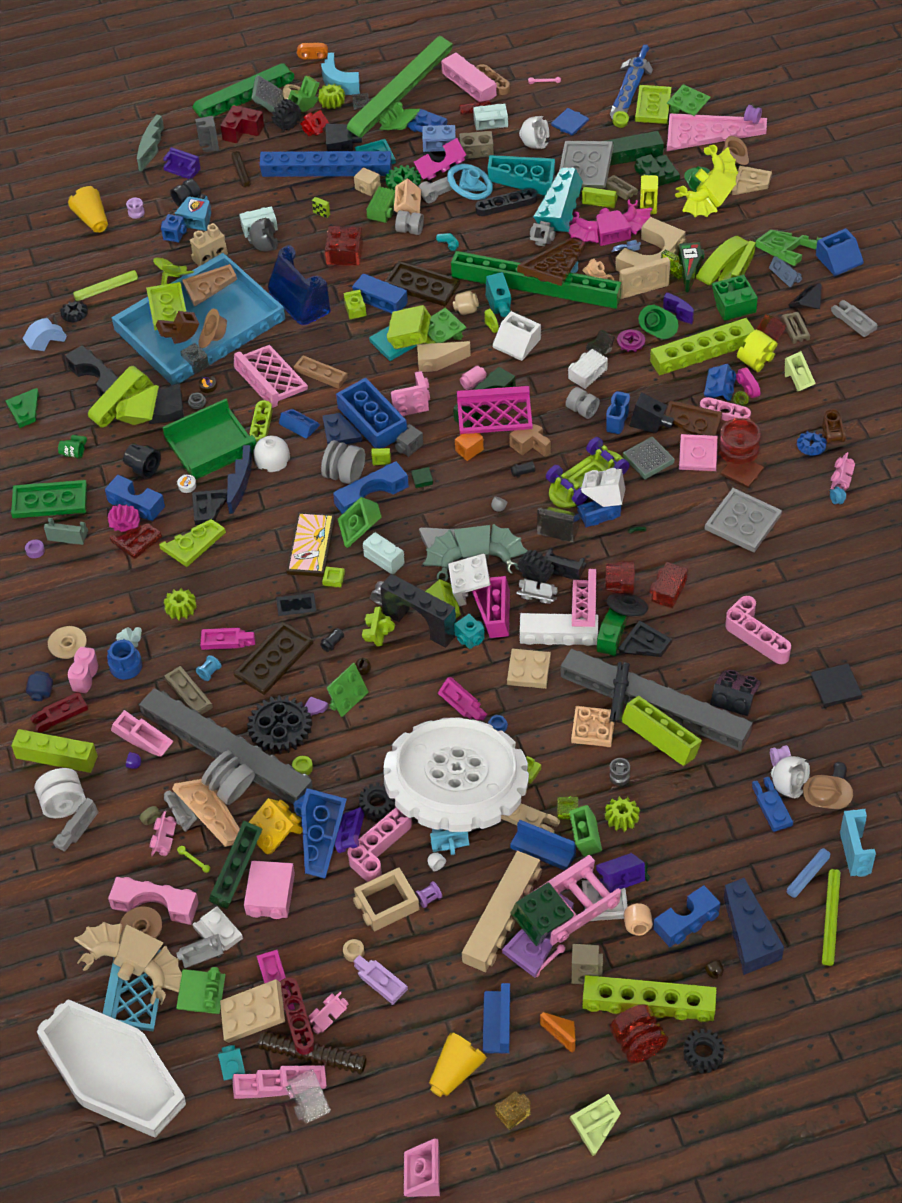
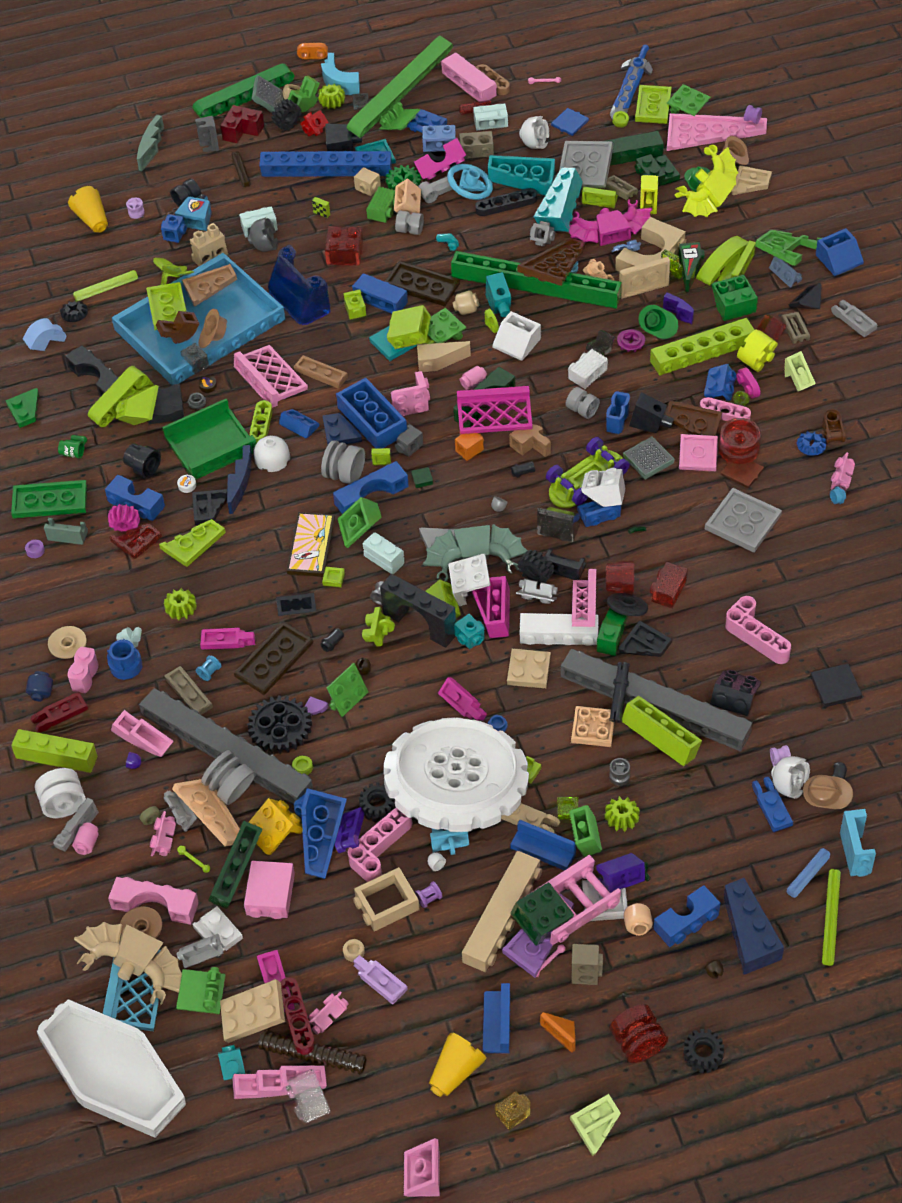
dark purple hinge [163,147,201,179] -> none
lime brick [583,975,716,1022] -> none
none -> bright pink brick [72,823,99,855]

